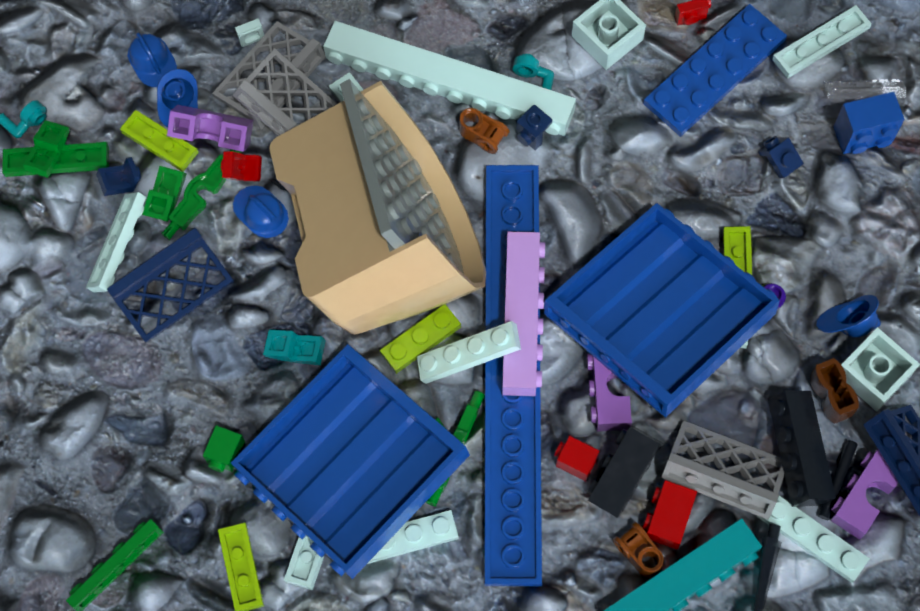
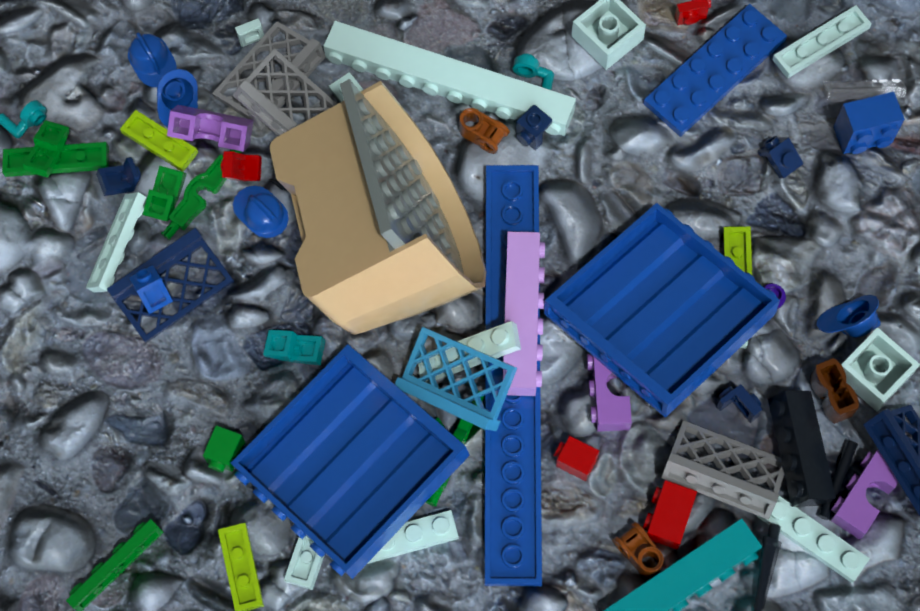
lime plate [380,304,461,374] -> none
black wedge [587,426,663,518] -> none
none -> blue bracket [129,265,173,314]
none -> dark azure fence [395,327,517,431]
none -> dark blue bracket [717,384,763,423]

